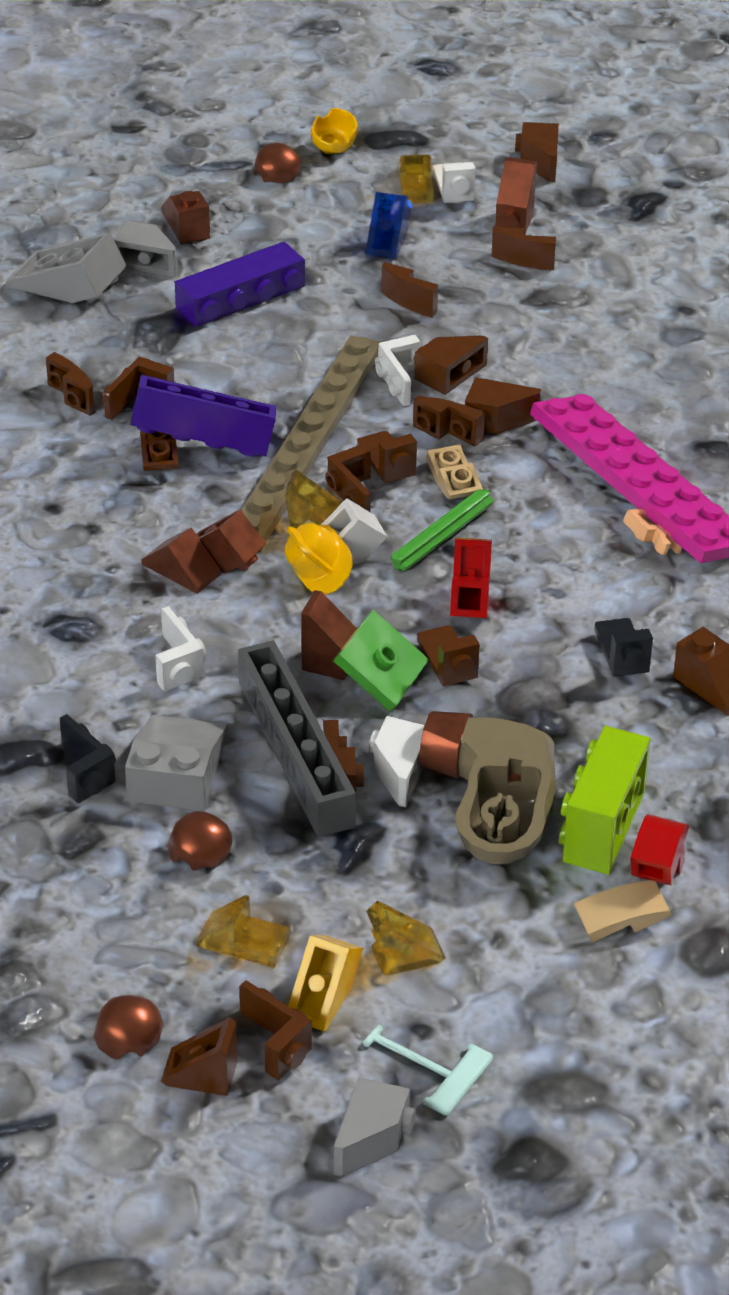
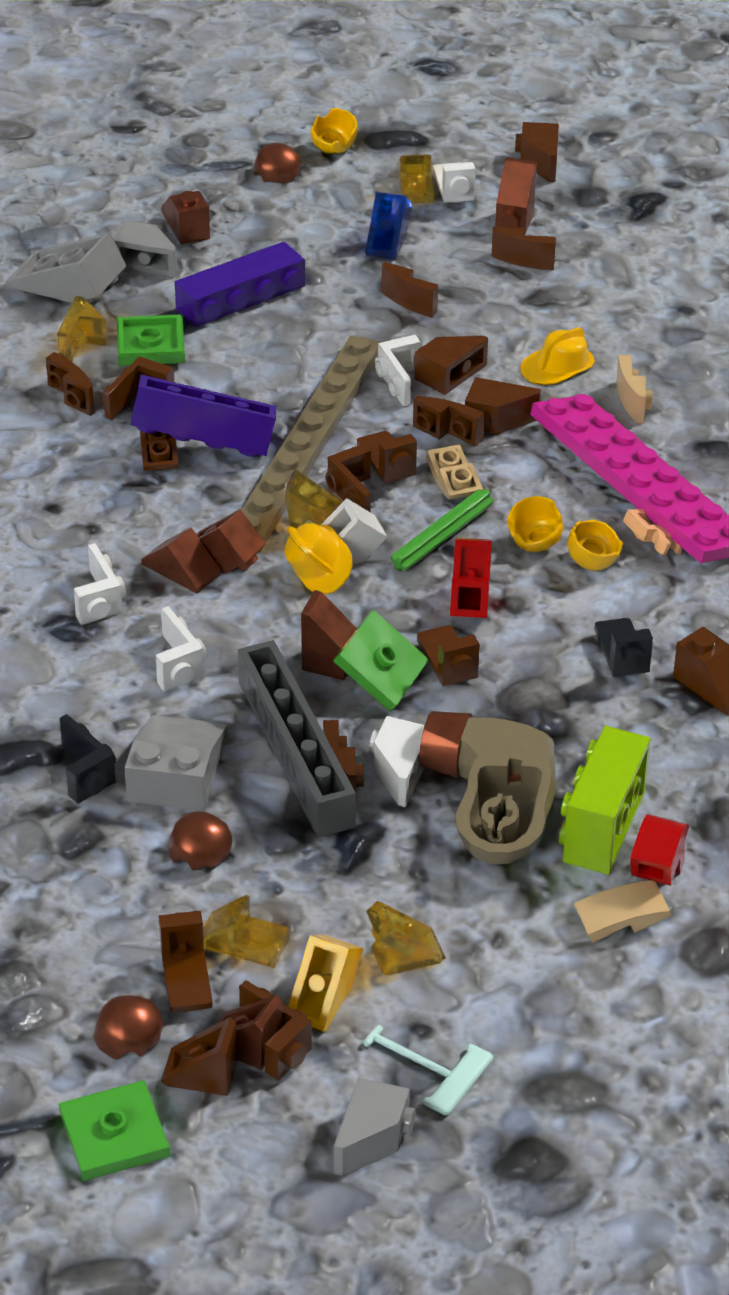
none -> clear yellow slope [57,296,107,361]
none -> bright green plate [58,1080,170,1181]
none -> white bracket [74,543,126,625]
none -> bright green plate [117,314,185,366]
none -> reddish brown bracket [158,910,213,1013]
none -> copper slope [215,994,283,1071]
none -> yellow hair [507,495,564,553]
none -> yellow piece [520,327,595,385]
none -> yellow hair [567,519,623,571]
none -> tan slope [616,355,652,424]

